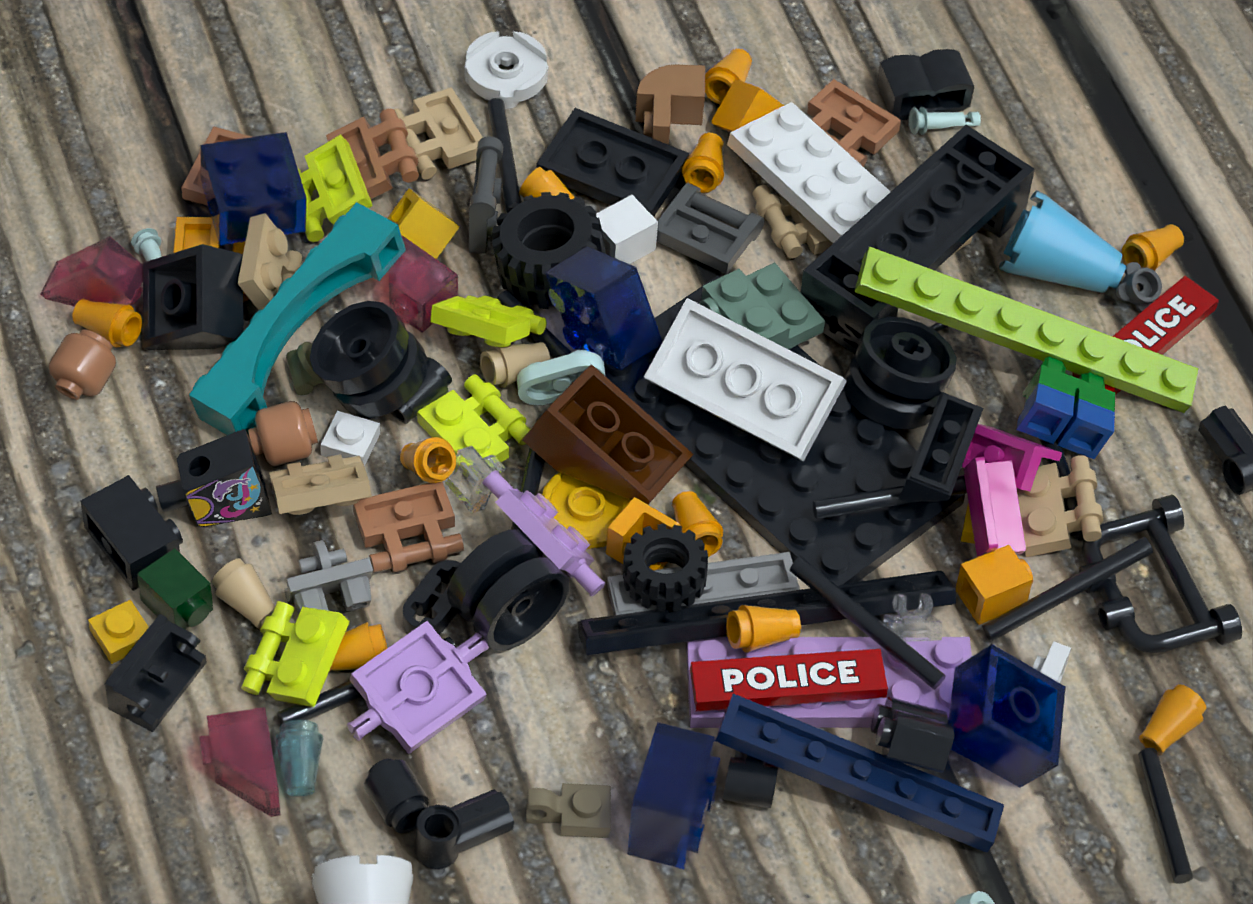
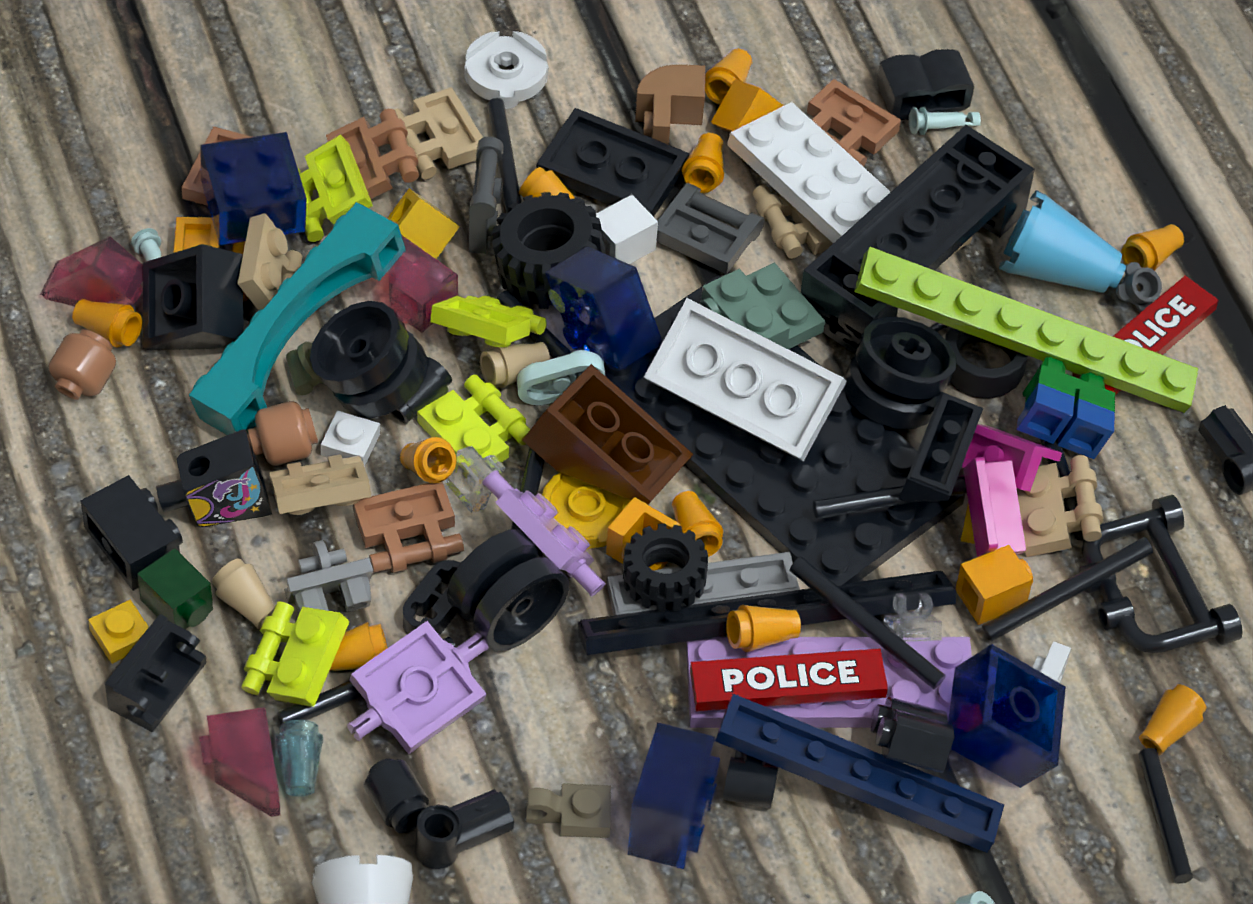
none -> black tyre [945,327,1028,399]

